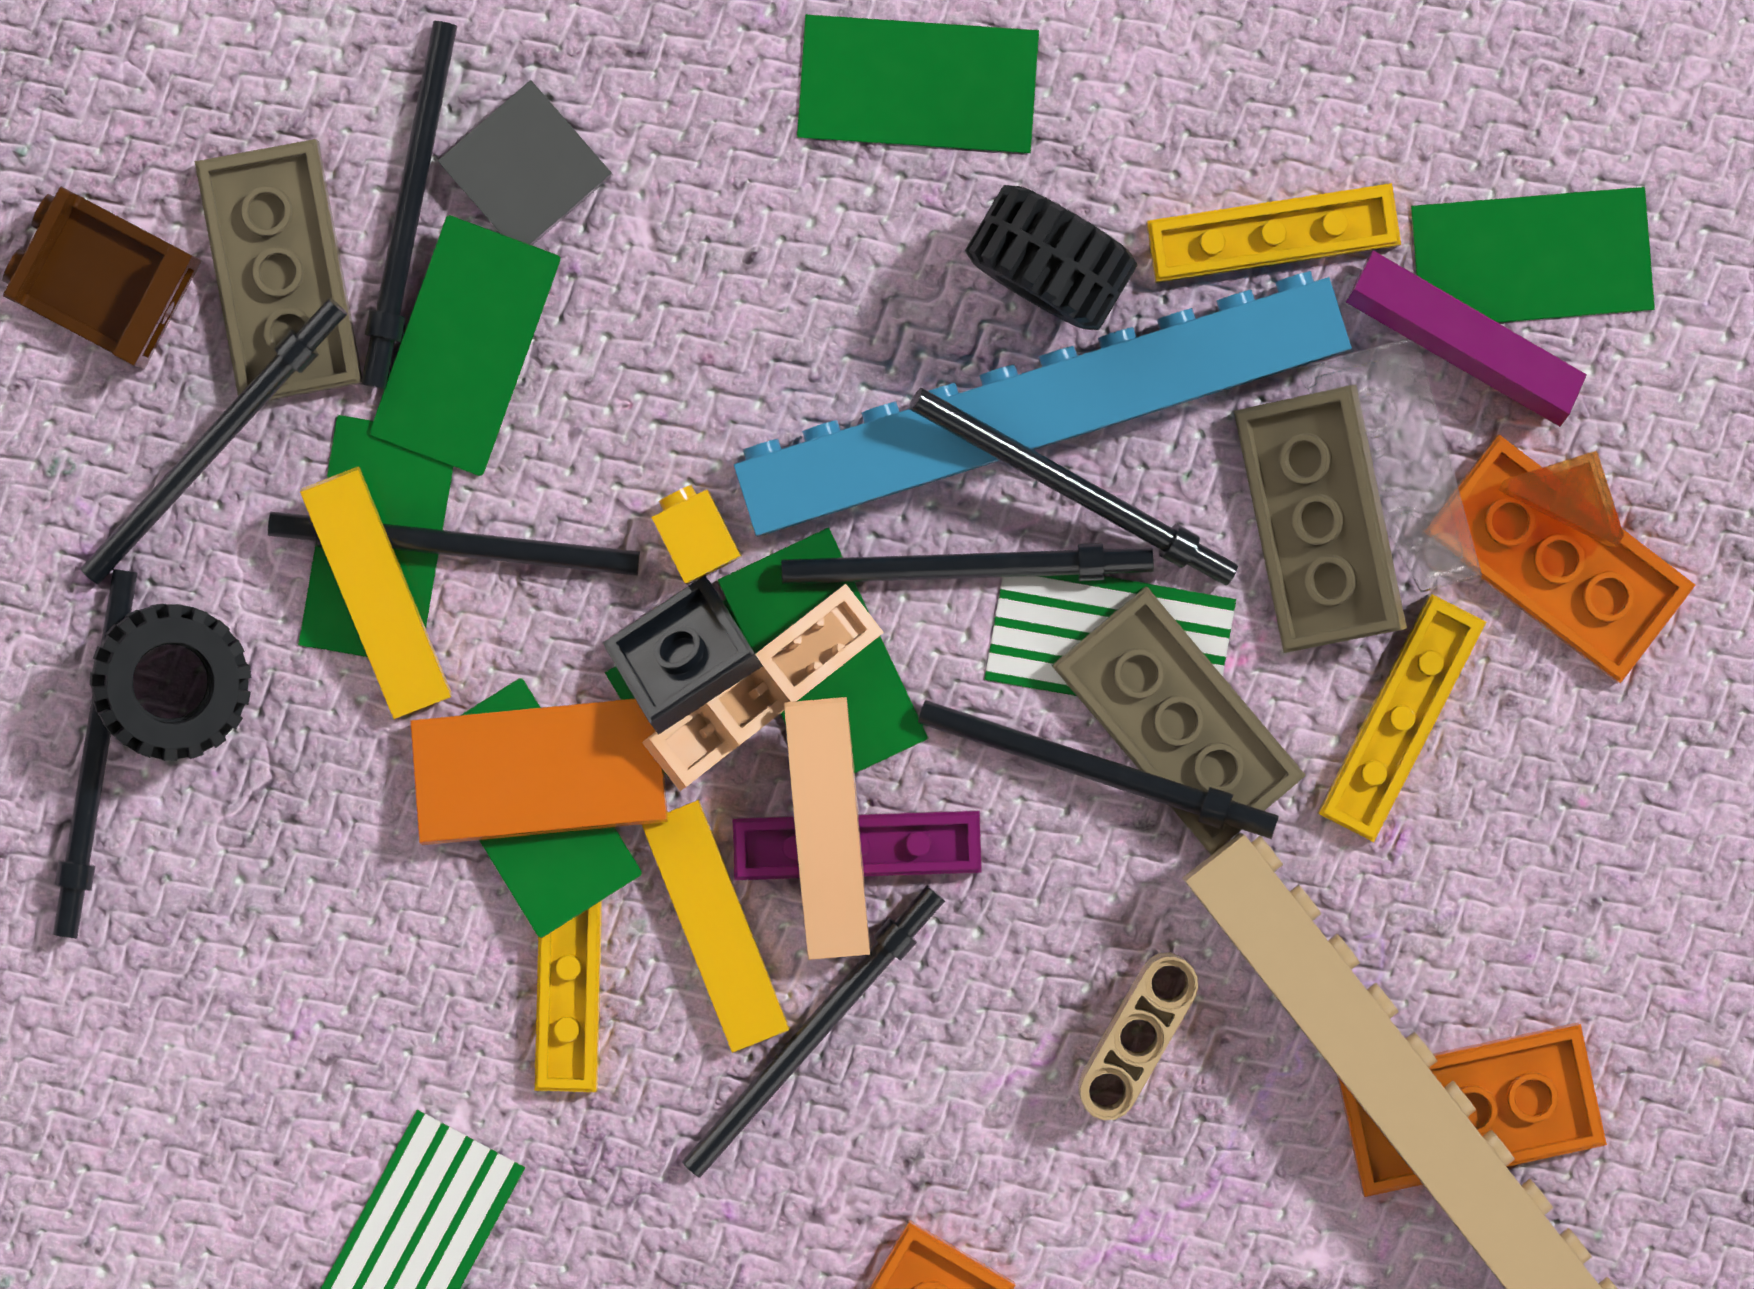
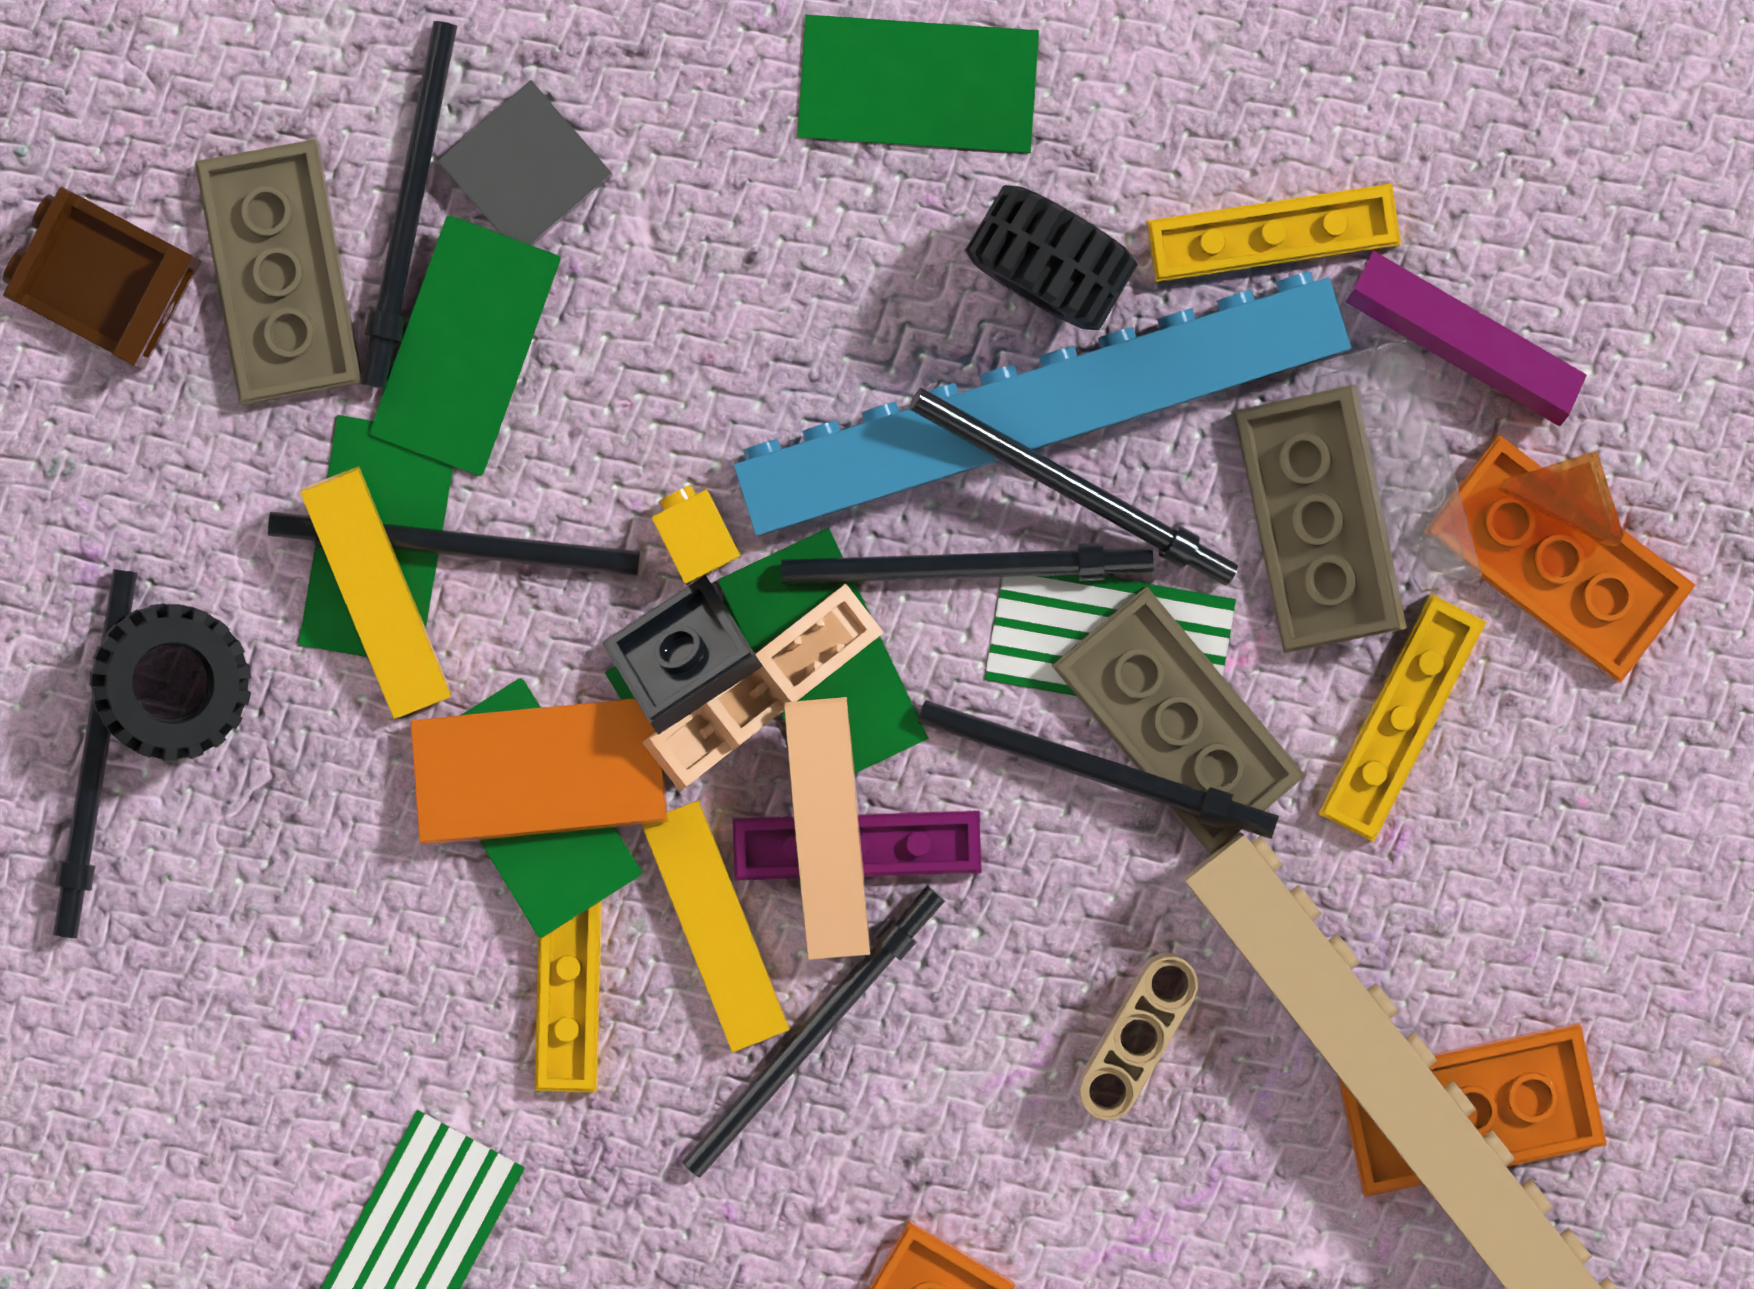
black bar [80,298,347,585] -> none
green sticker [1411,187,1655,323] -> none

